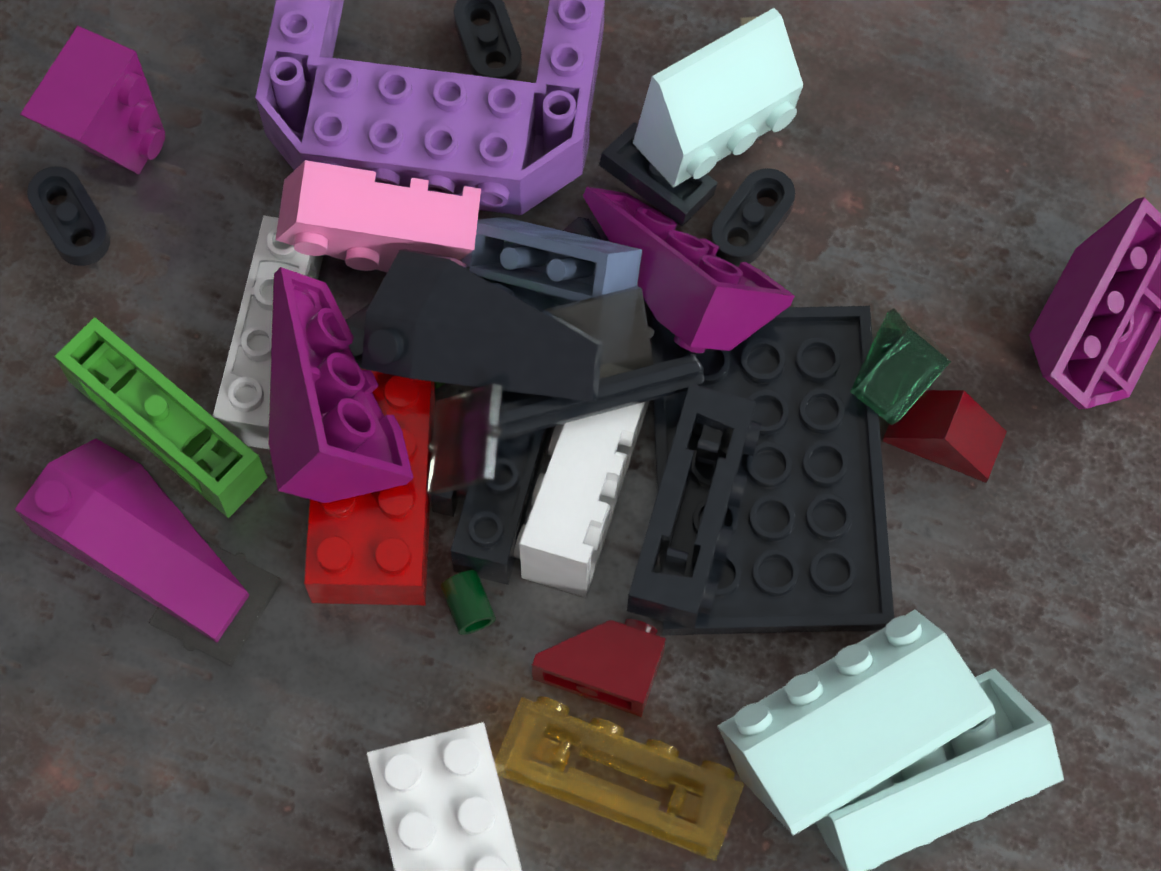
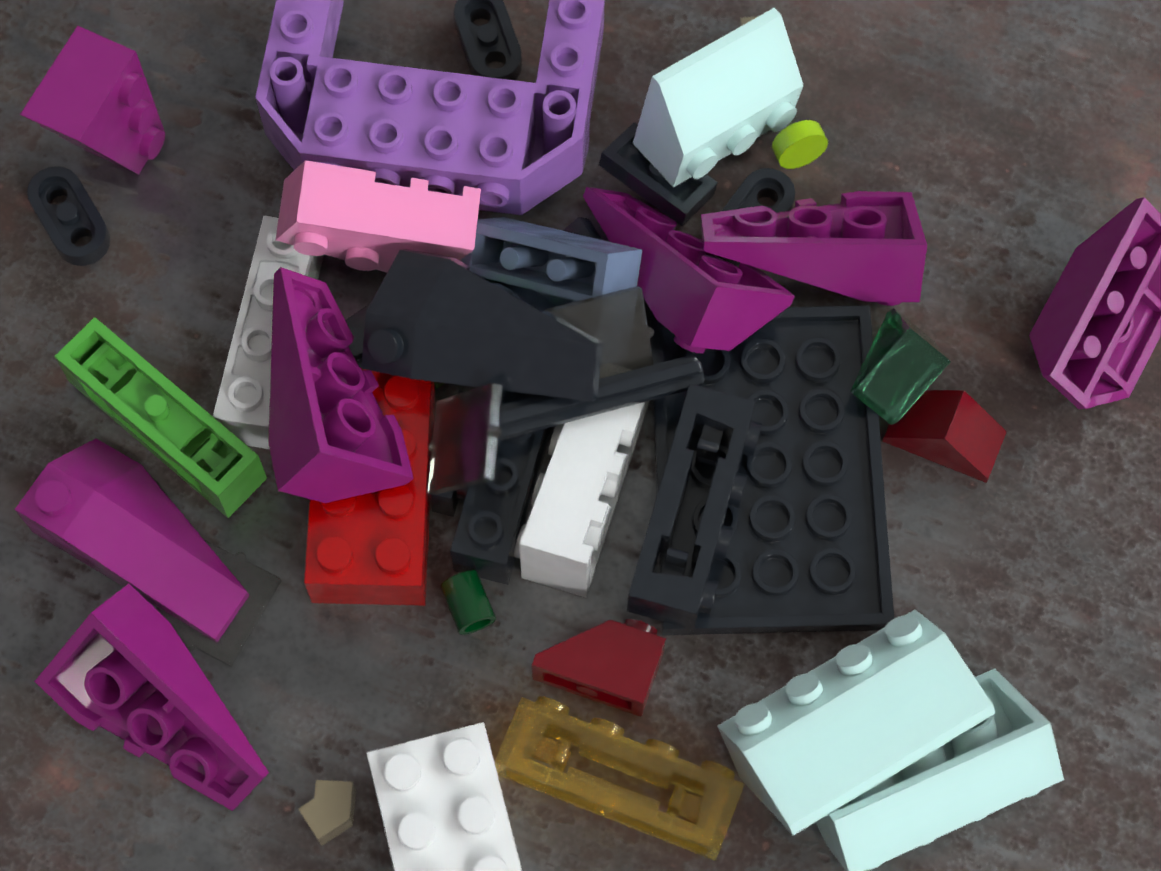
none -> magenta wedge [34,583,269,811]
none -> dark tan piece [298,780,356,846]
none -> magenta wedge [700,191,927,306]
none -> lime tile [772,120,828,169]

